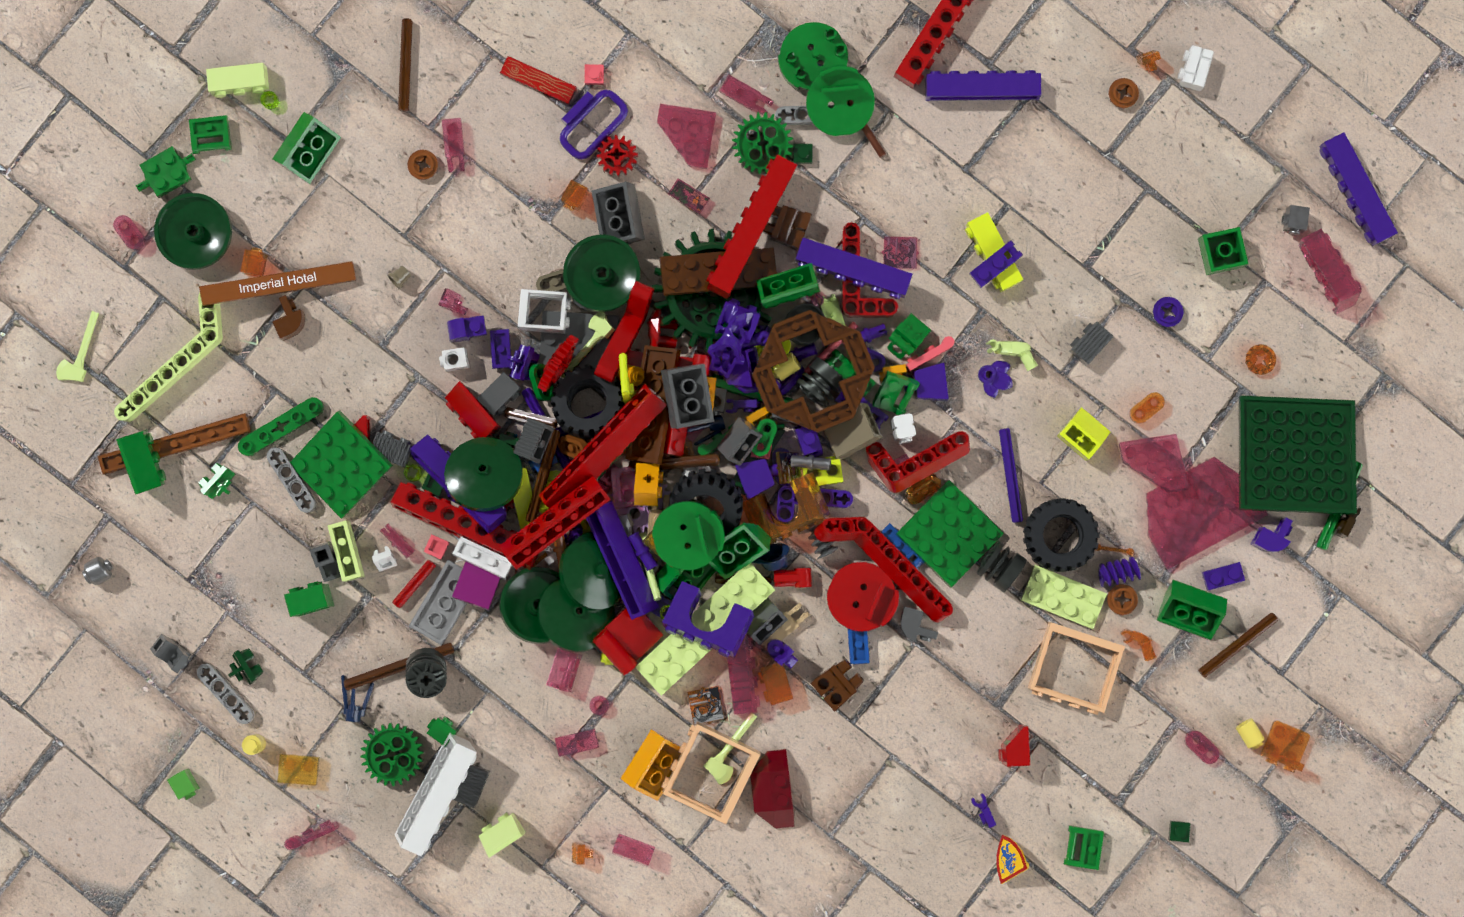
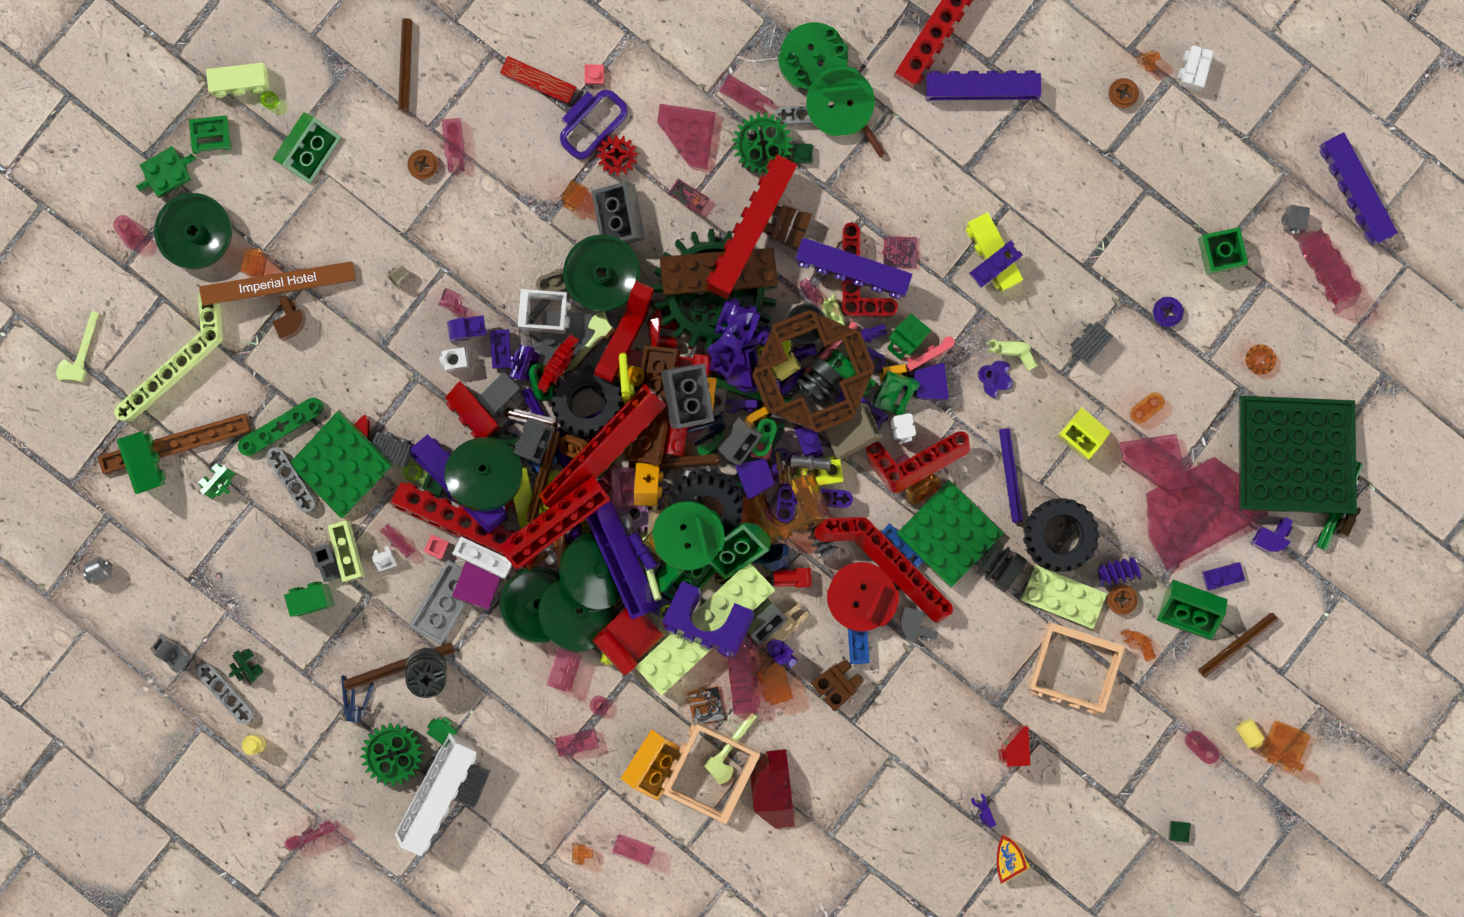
bright green brick [167,768,200,800] -> none
clear yellow plate [277,754,320,786] -> none
red axle [392,560,436,608] -> none
yellowish green slope [479,813,526,858] -> none
green slope [757,263,820,309] -> none
green plate [1063,825,1104,870] -> none
clear orange hinge [1095,544,1134,556] -> none

